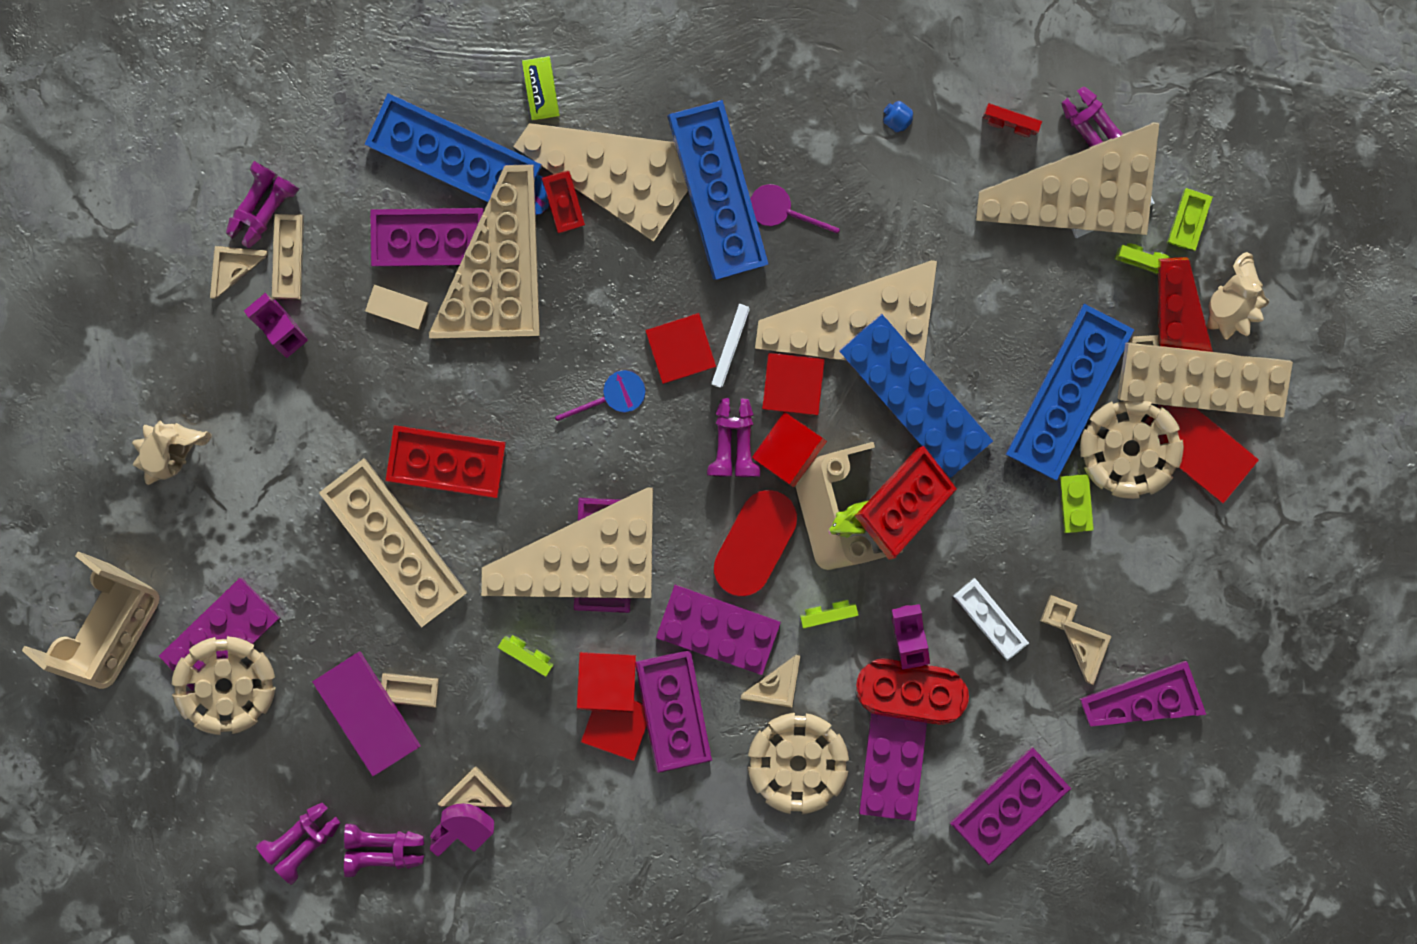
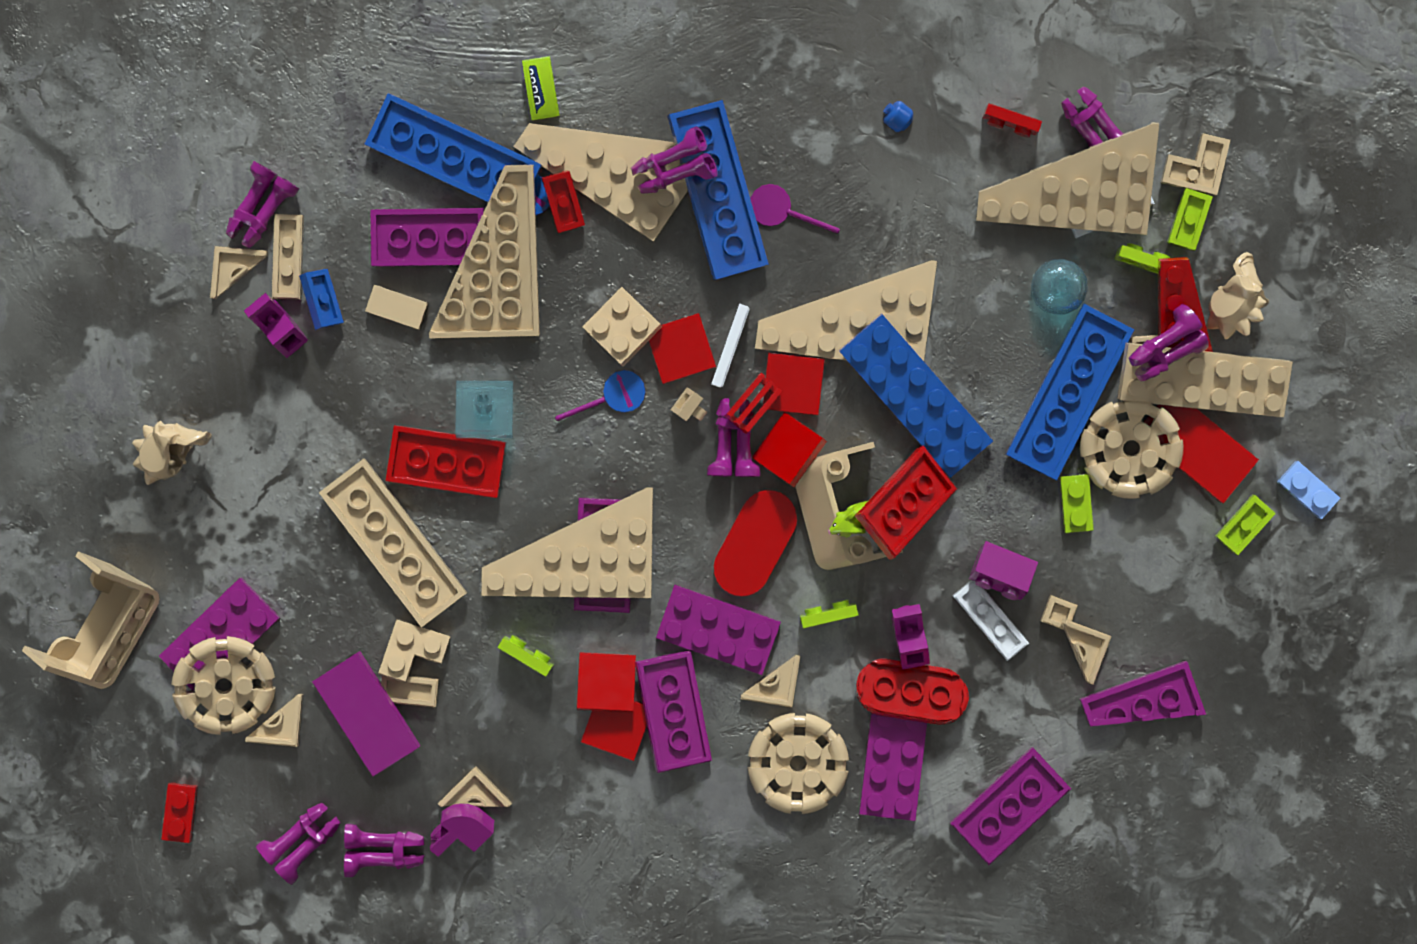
none -> red plate [161,783,198,843]
none -> tan tile [245,694,303,747]
none -> blue plate [299,269,344,330]
none -> tan plate [379,620,451,683]
none -> clear light blue tile [455,381,513,438]
none -> tan plate [583,287,663,367]
none -> magenta piece [631,126,717,194]
none -> tan tile [671,387,707,421]
none -> red tile [725,372,783,434]
none -> magenta brick [969,541,1038,600]
none -> clear light blue cylinder [1031,259,1088,315]
none -> magenta piece [1129,304,1209,382]
none -> tan plate [1160,133,1230,196]
none -> lime plate [1215,494,1276,555]
none -> light blue plate [1277,461,1340,519]

